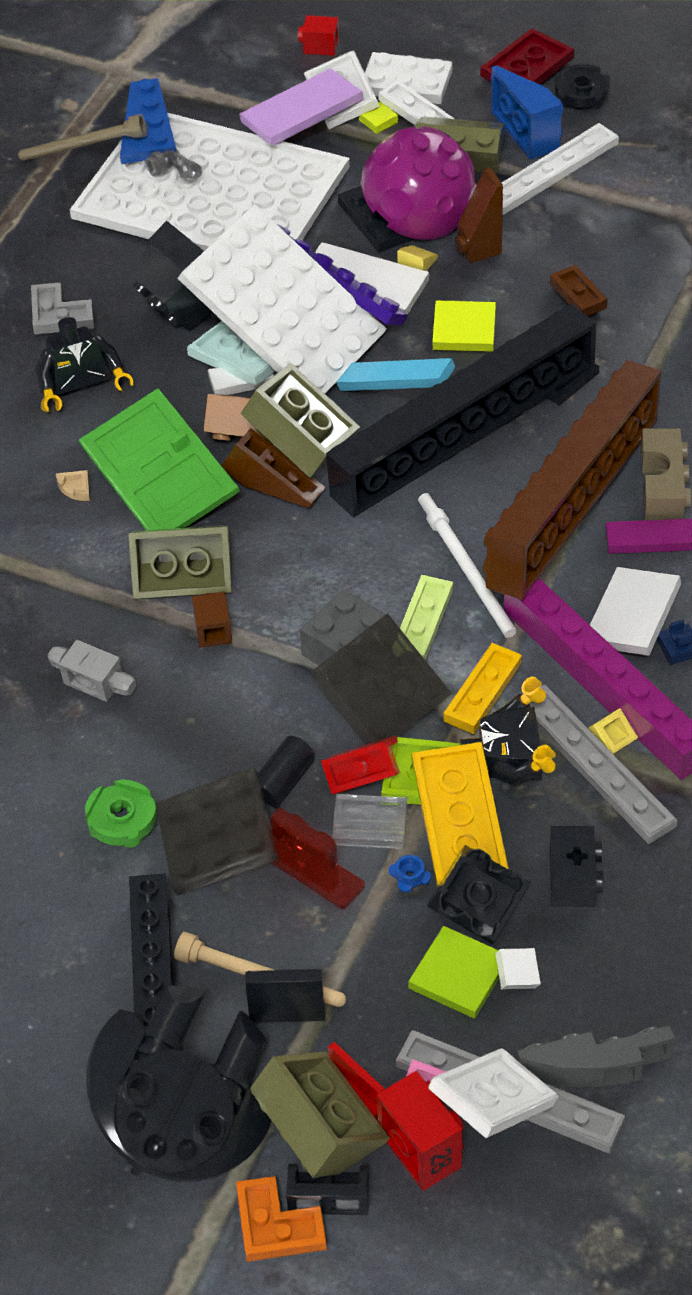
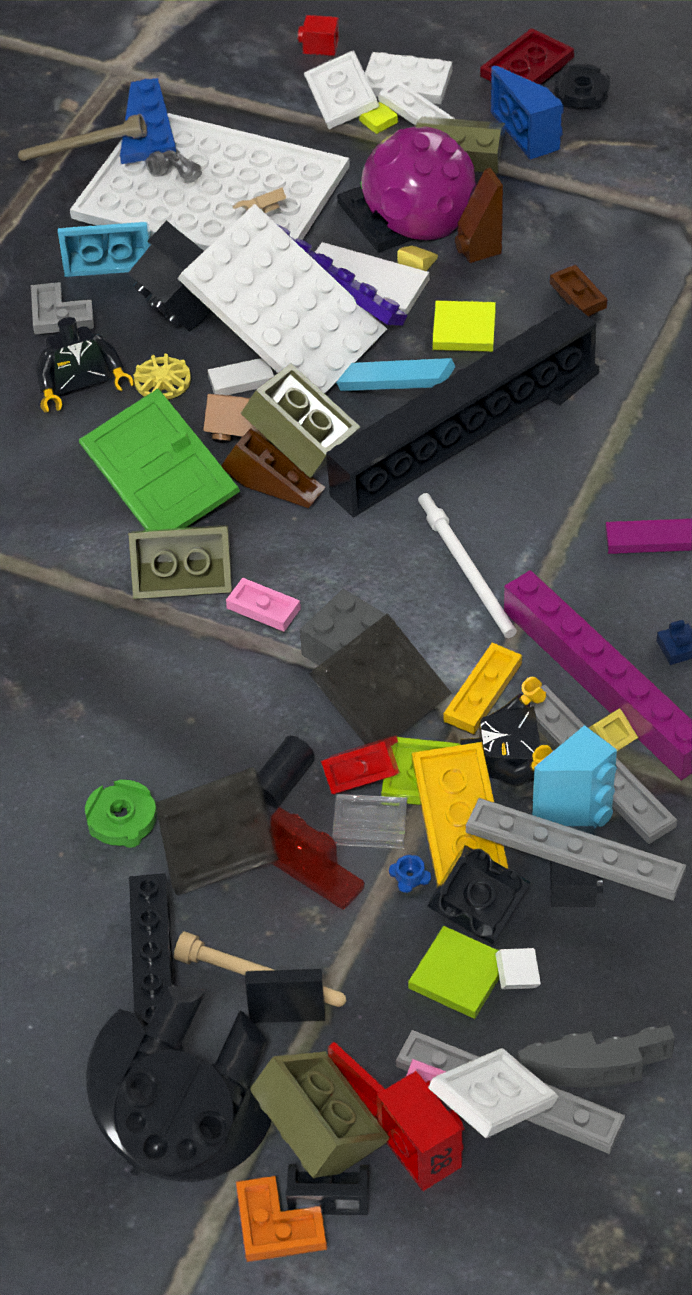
light grey piece [48,640,136,702] -> none
tan tile [56,470,90,501] -> none
light aqua tile [187,321,275,386] -> none
reddish brown brick [192,591,232,648] -> none
lavender tile [240,68,363,146] -> none
yellowish green plate [392,575,453,664] -> none
reddish brown brick [483,360,662,600] -> none
white tile [502,123,619,216] -> none
white tile [590,567,681,656] -> none
dark tan arch [640,429,691,520] -> none
none -> medium azure slope [58,222,150,277]
none -> light yellow wheel [133,354,191,400]
none -> bright pink plate [226,578,301,632]
none -> tan plate [232,188,286,213]
none -> light grey tile [466,798,686,901]
none -> medium azure slope [532,725,617,828]

